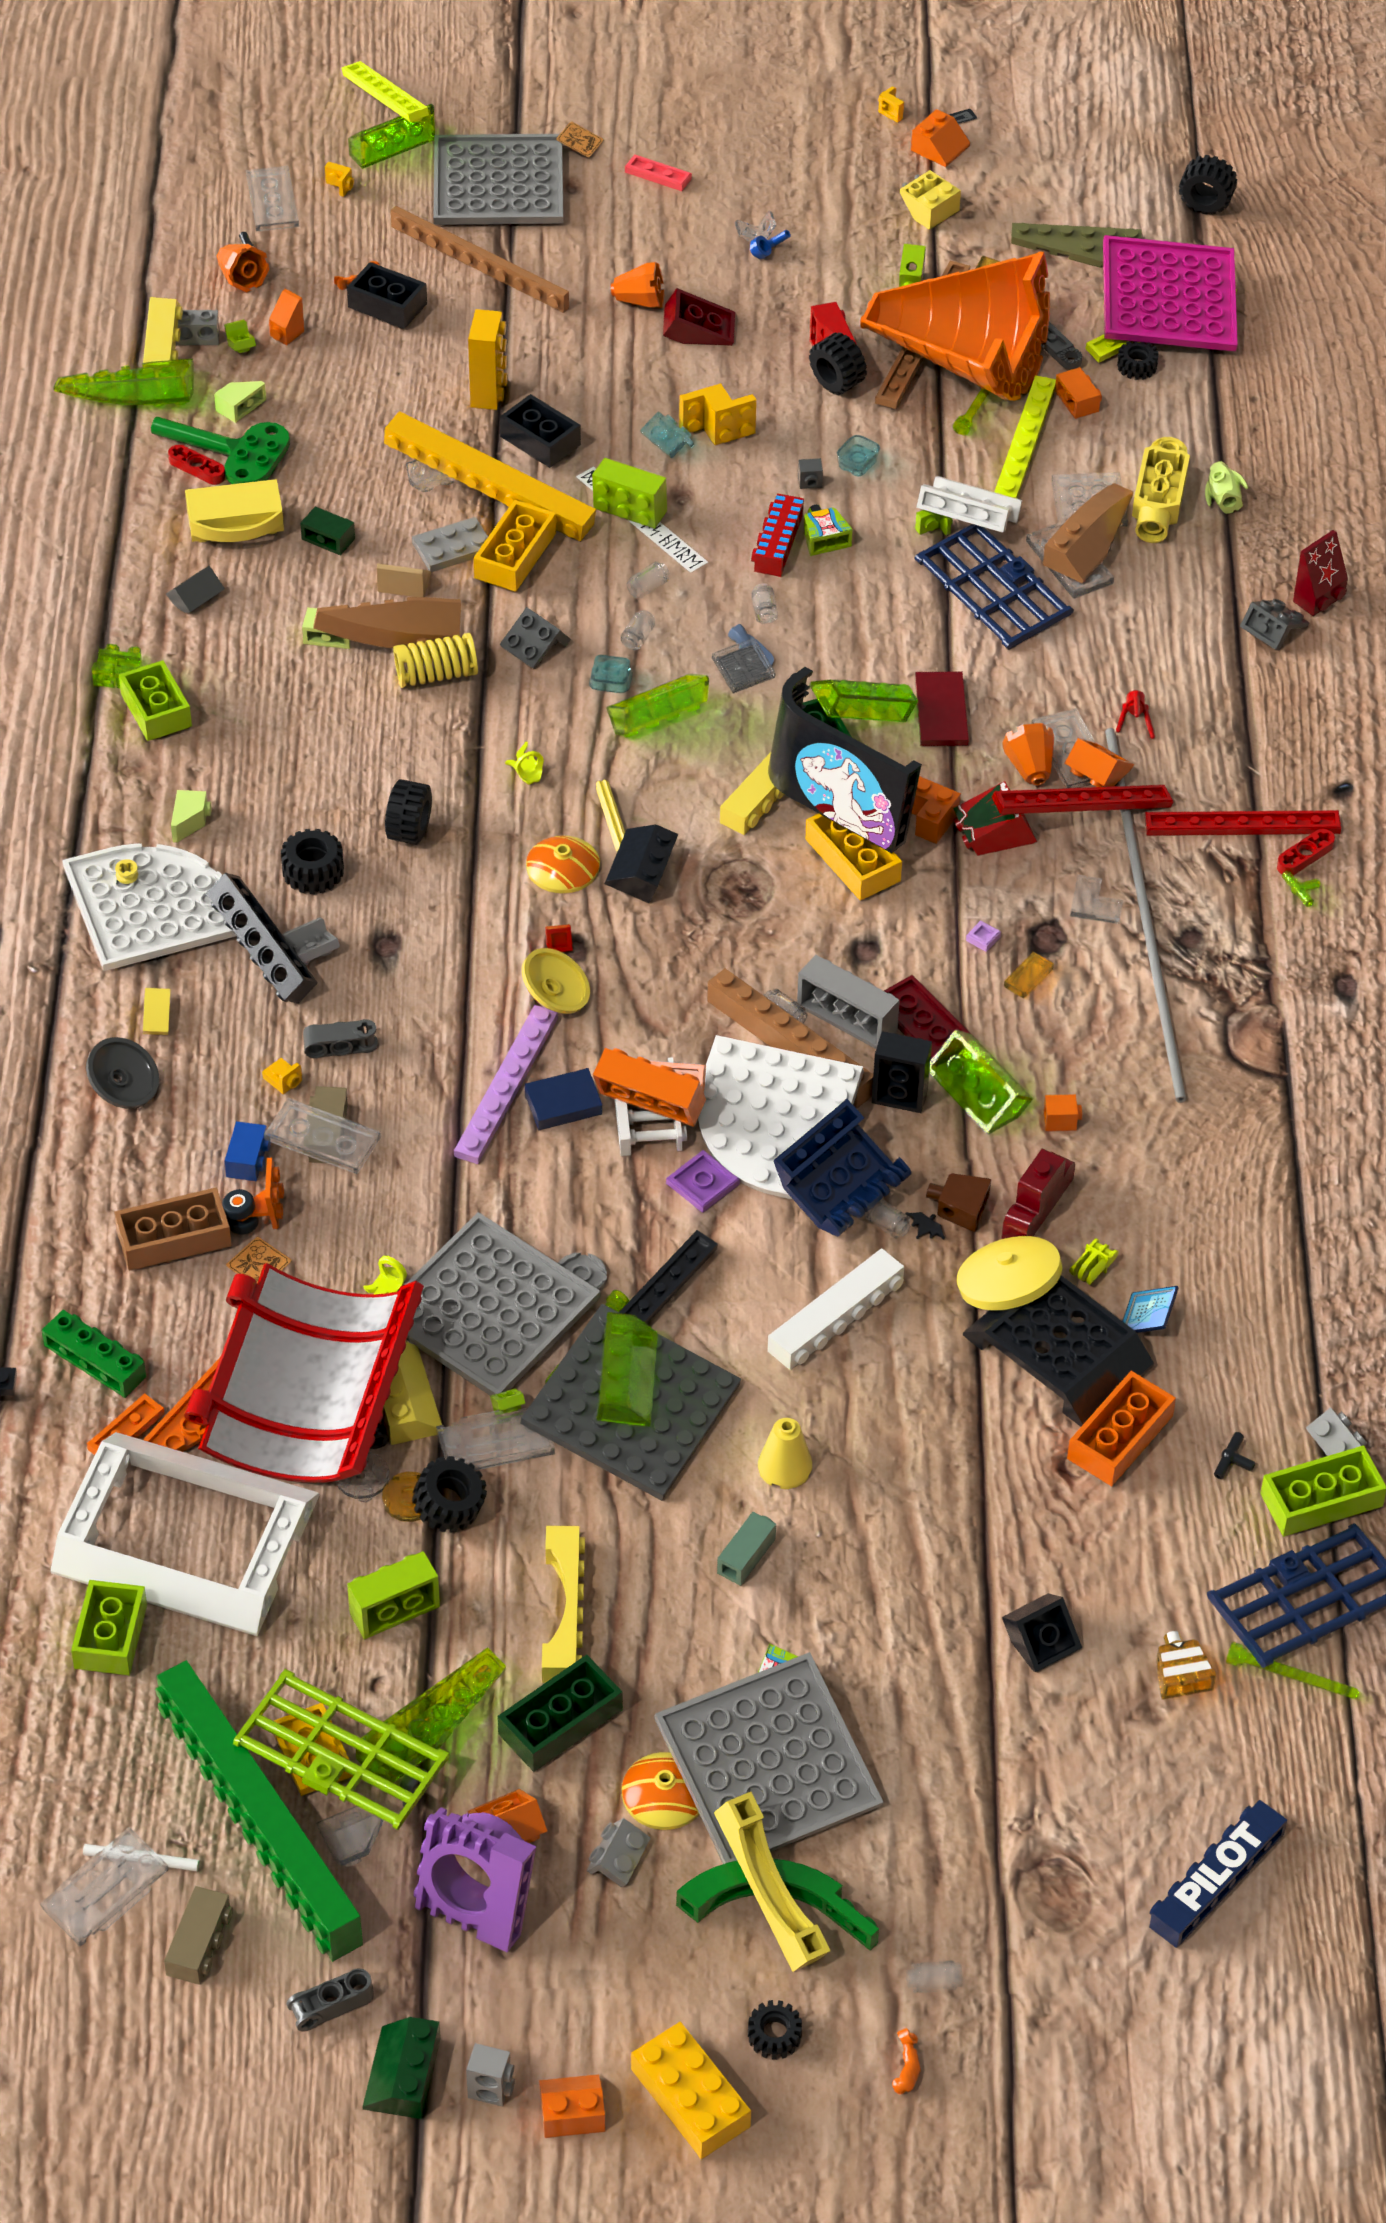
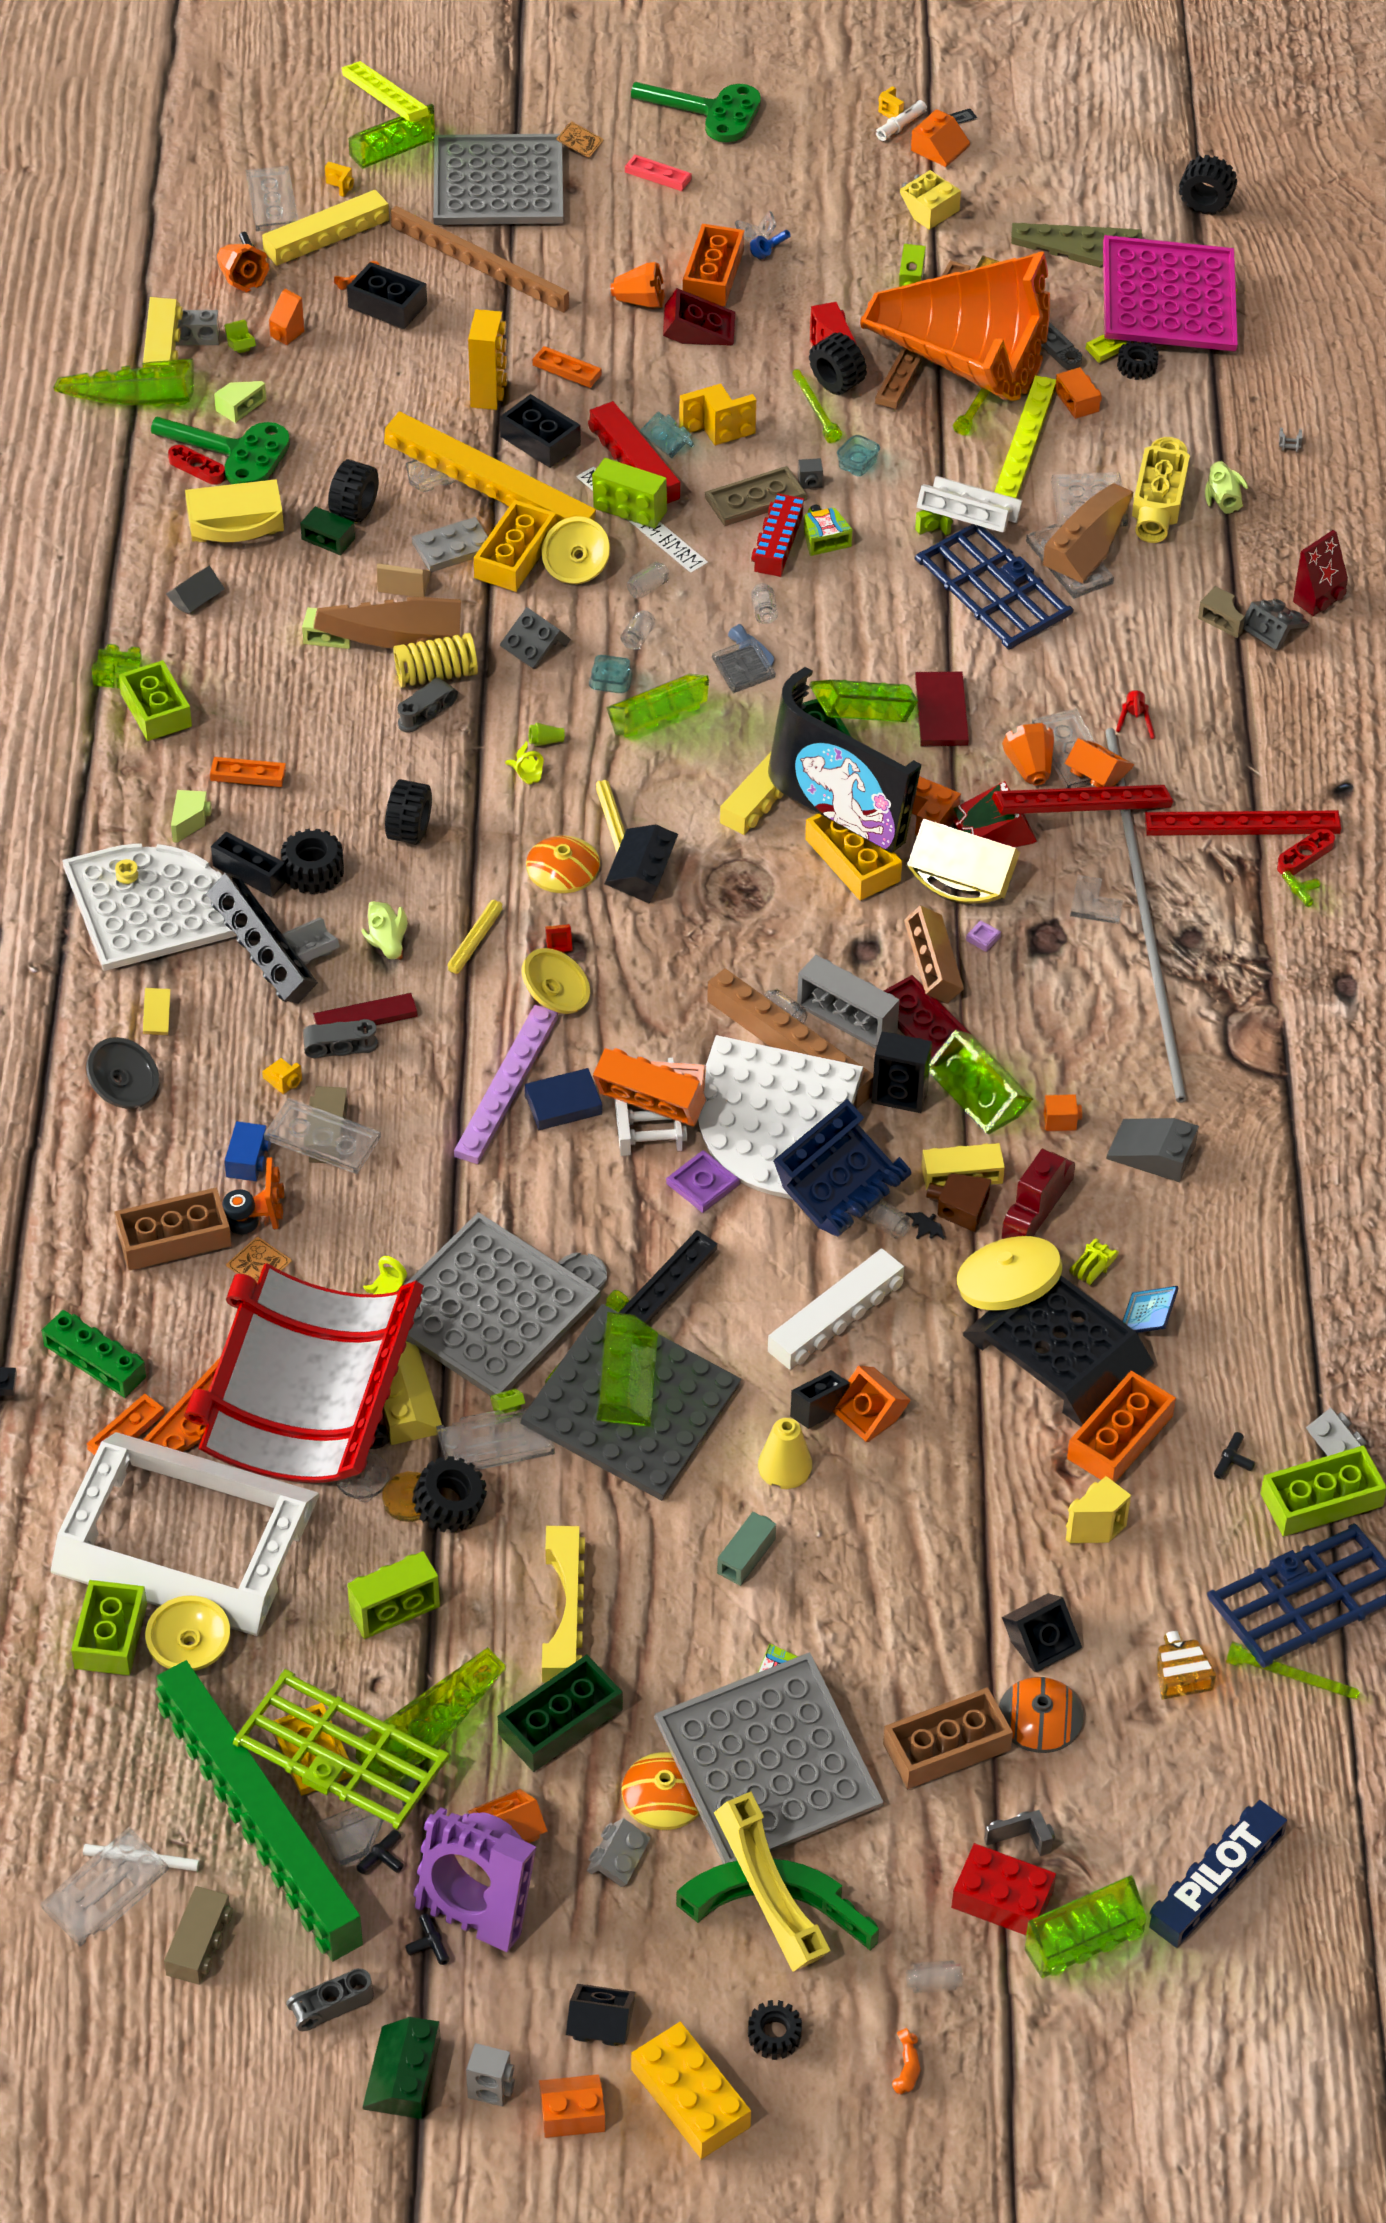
clear yellow tile [1004,952,1054,998] -> none
none -> light yellow dish [145,1596,230,1671]
none -> orange plate [210,757,286,787]
none -> black brick [211,832,286,897]
none -> light yellow brick [262,190,389,266]
none -> dark red tile [313,993,418,1028]
none -> black tyre [328,459,379,523]
none -> black piece [356,1830,404,1874]
none -> yellowish green animal [361,901,408,960]
none -> dark grey piece [397,678,458,732]
none -> black piece [405,1914,450,1965]
none -> light yellow axle [448,899,503,974]
none -> lime cone [528,723,565,746]
none -> orange plate [533,346,602,388]
none -> light yellow dish [542,516,610,584]
none -> black slope [566,1983,636,2046]
none -> red brick [588,401,681,504]
none -> green piece [631,82,761,142]
none -> orange brick [683,223,745,306]
none -> dark tan tile [705,466,807,527]
none -> black slope [790,1370,850,1429]
none -> clear neon green piece [792,369,842,443]
none -> orange slope [833,1366,911,1442]
none -> white pin [876,100,927,141]
none -> medium nougat brick [883,1687,1013,1790]
none -> medium nougat brick [904,905,964,1004]
none -> piece [907,819,1020,904]
none -> light yellow brick [921,1143,1005,1190]
none -> red brick [951,1843,1056,1938]
none -> flat silver bracket [984,1810,1055,1856]
none -> orange dish [999,1677,1084,1753]
none -> clear neon green slope [1024,1875,1147,1978]
none -> light yellow slope [1066,1476,1131,1543]
none -> dark grey slope [1106,1118,1199,1183]
none -> dark tan arch [1198,586,1245,638]
none -> light grey piece [1279,428,1302,452]

